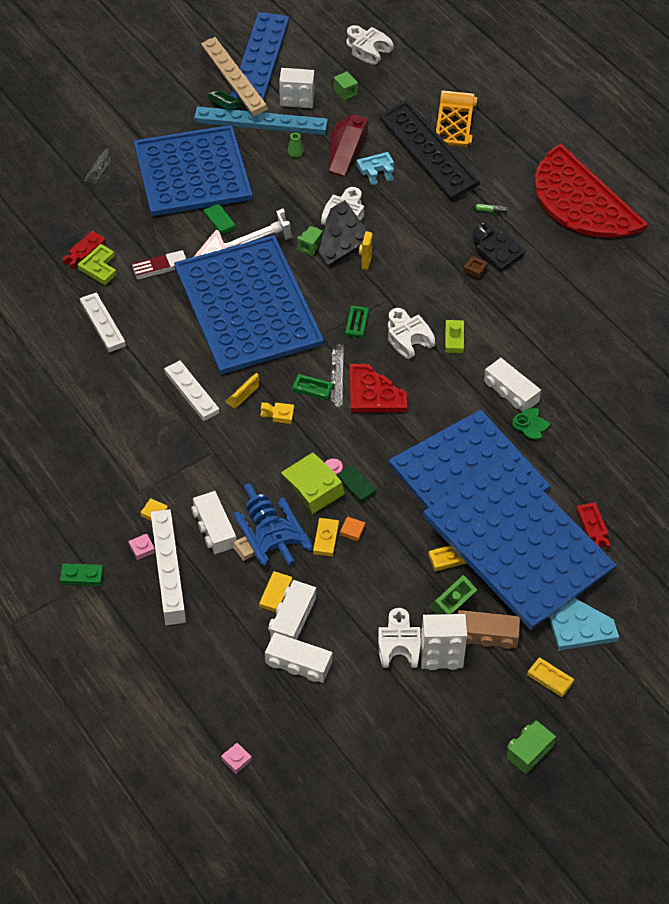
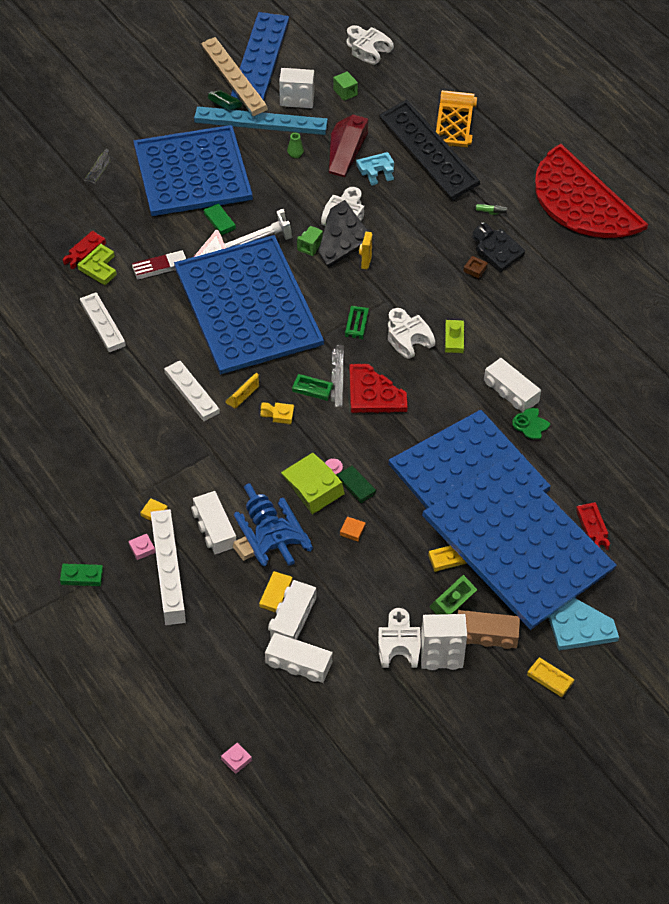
yellow plate [313,518,339,557] -> none
bright green brick [507,721,556,774] -> none

